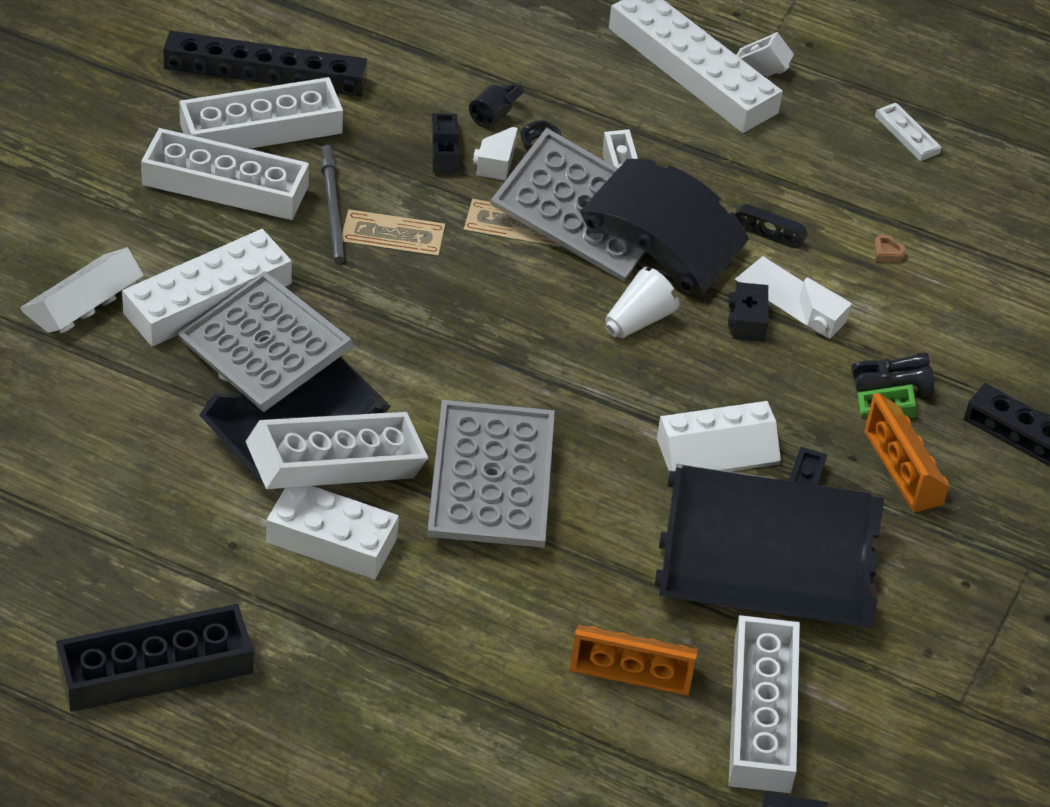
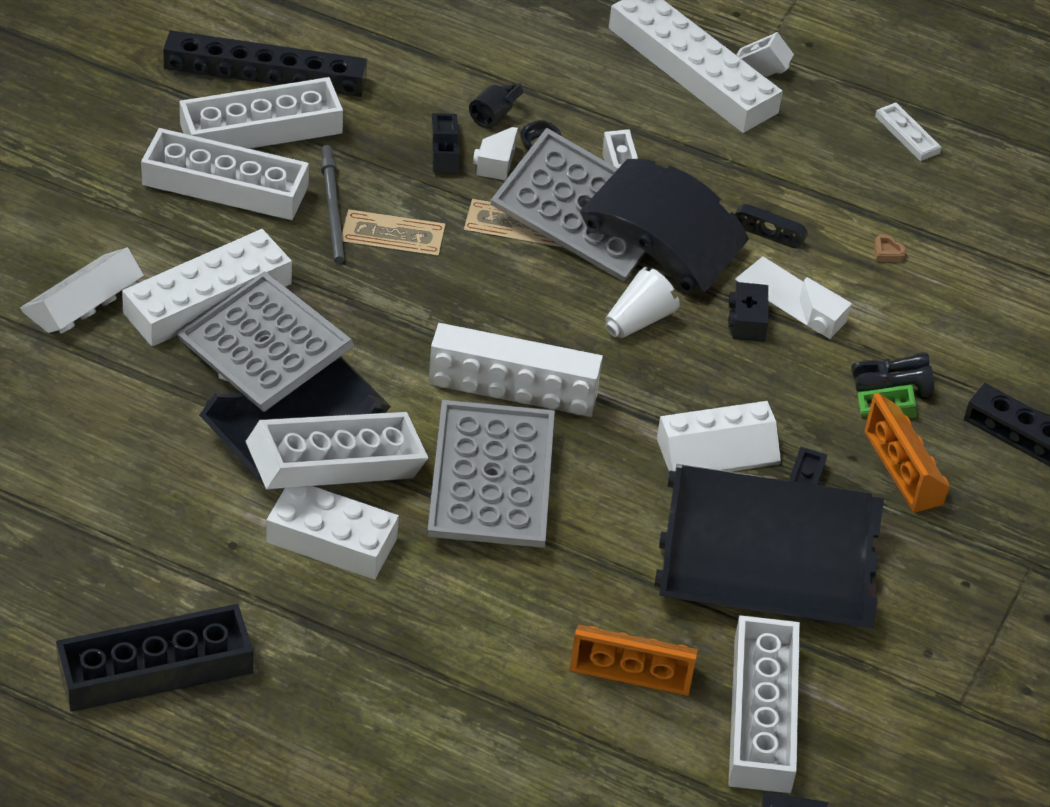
none -> white brick [428,323,603,417]

